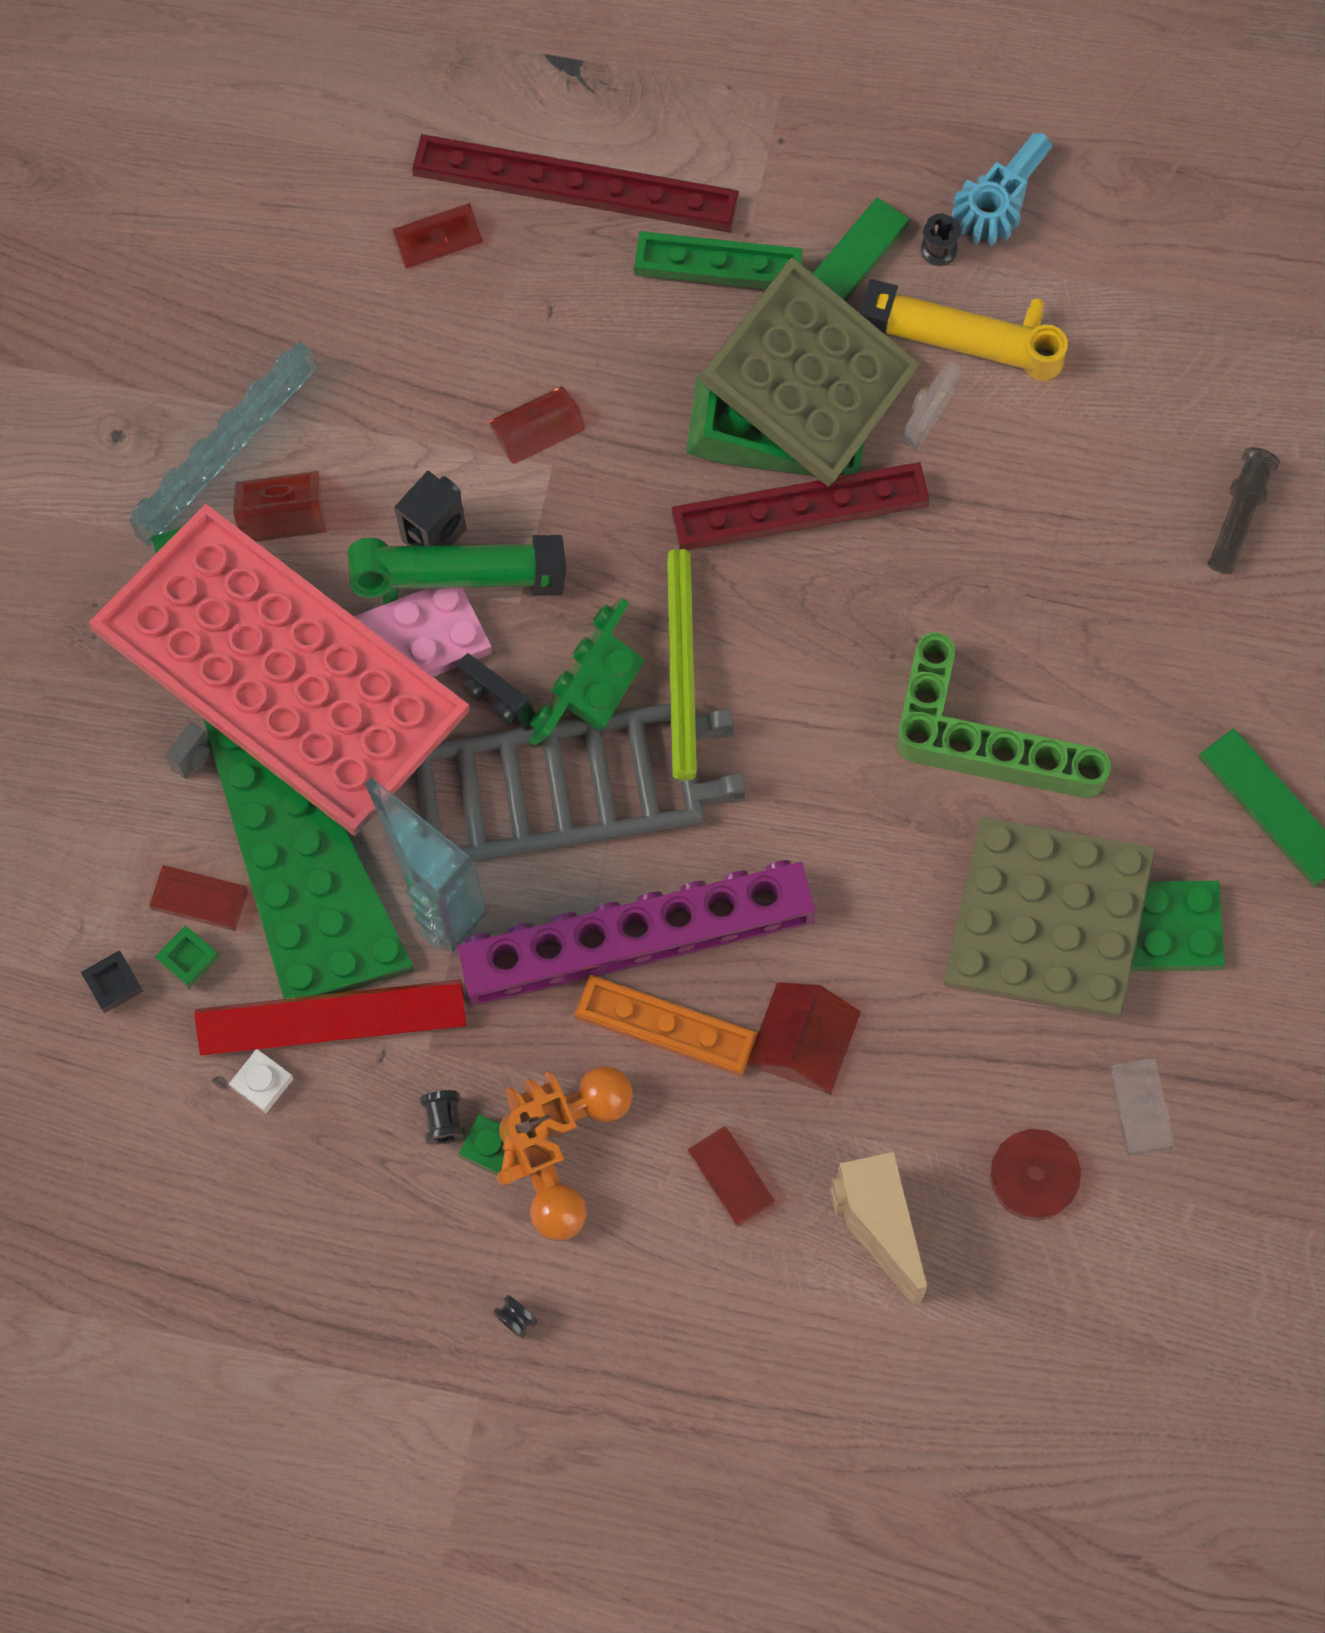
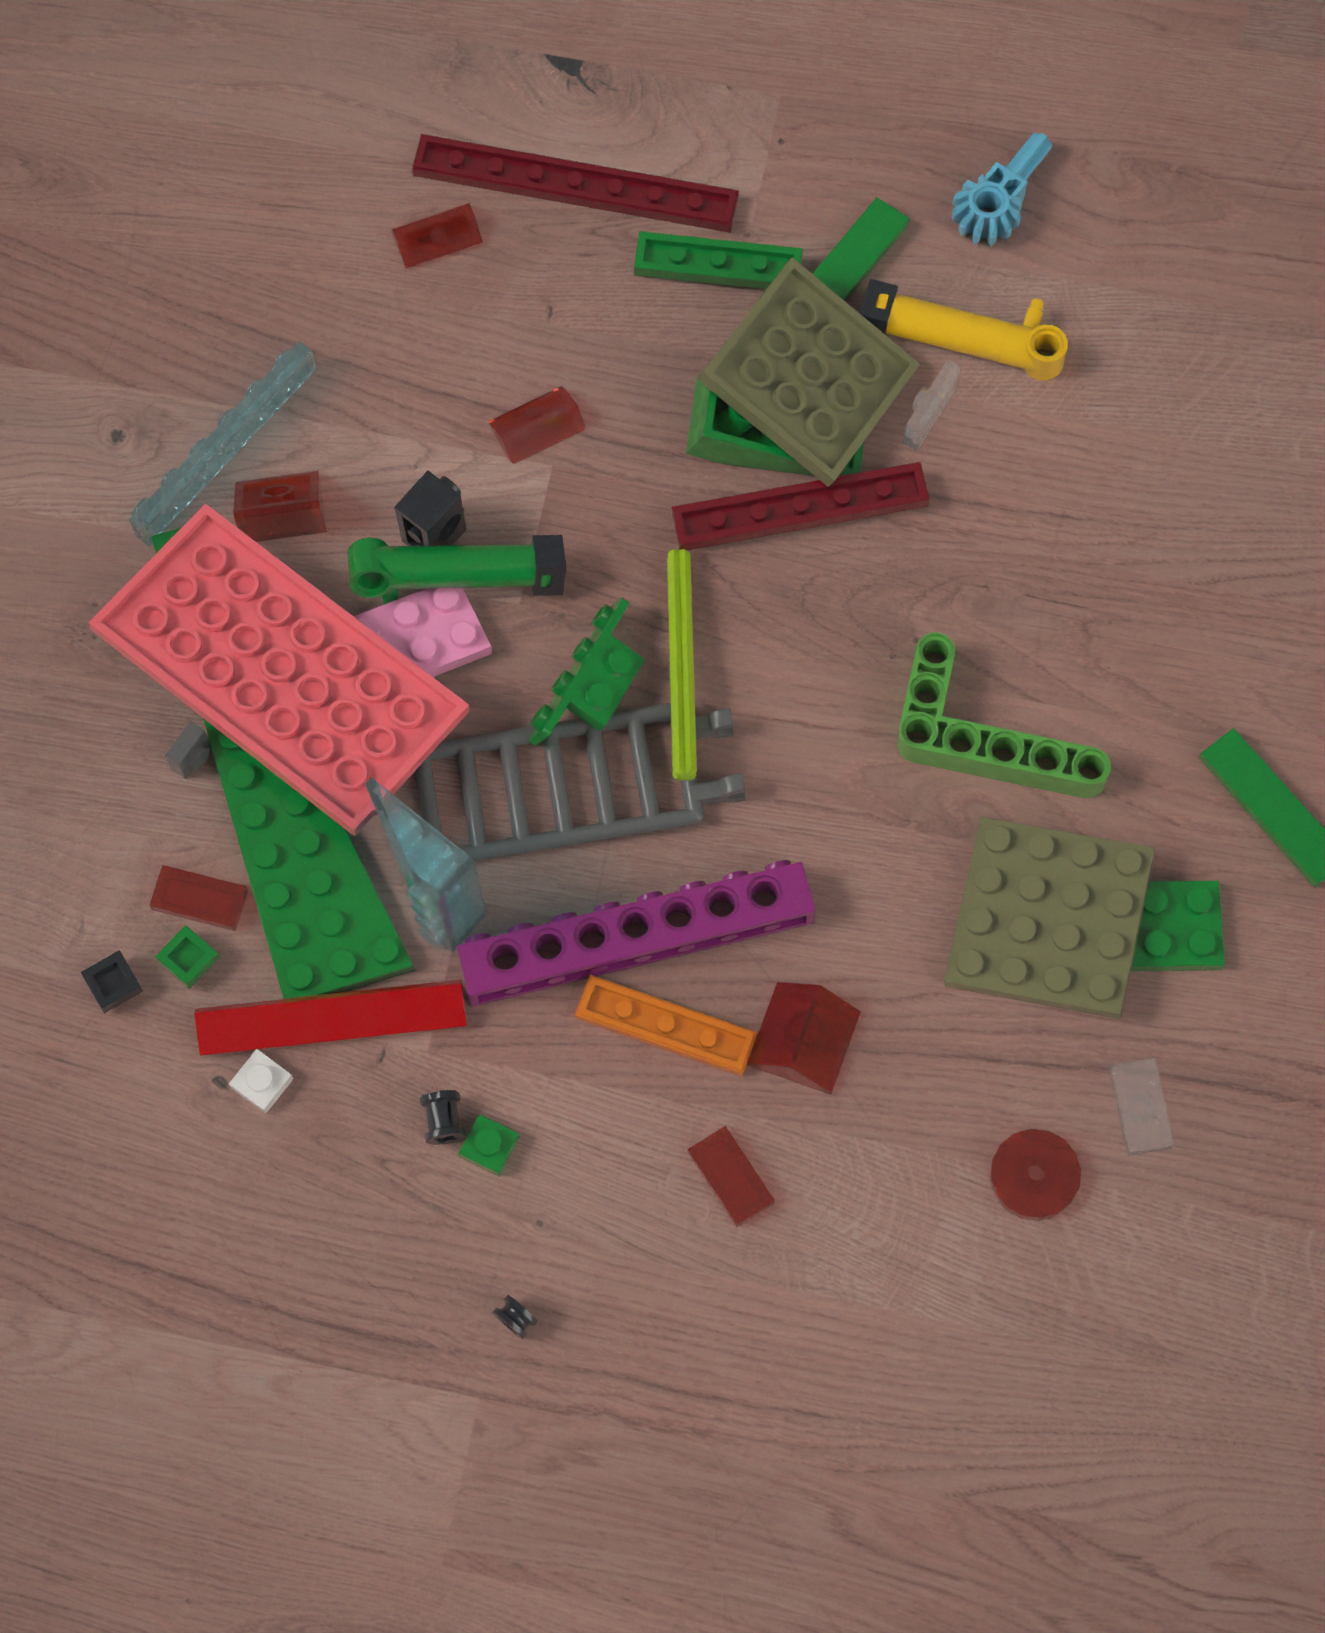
black plate [456,653,535,731] -> none
orange piece [496,1065,633,1242] -> none
tan slope [830,1152,927,1305] -> none
black bush [921,213,961,266] -> none
clear smoke pin [1207,447,1280,574] -> none

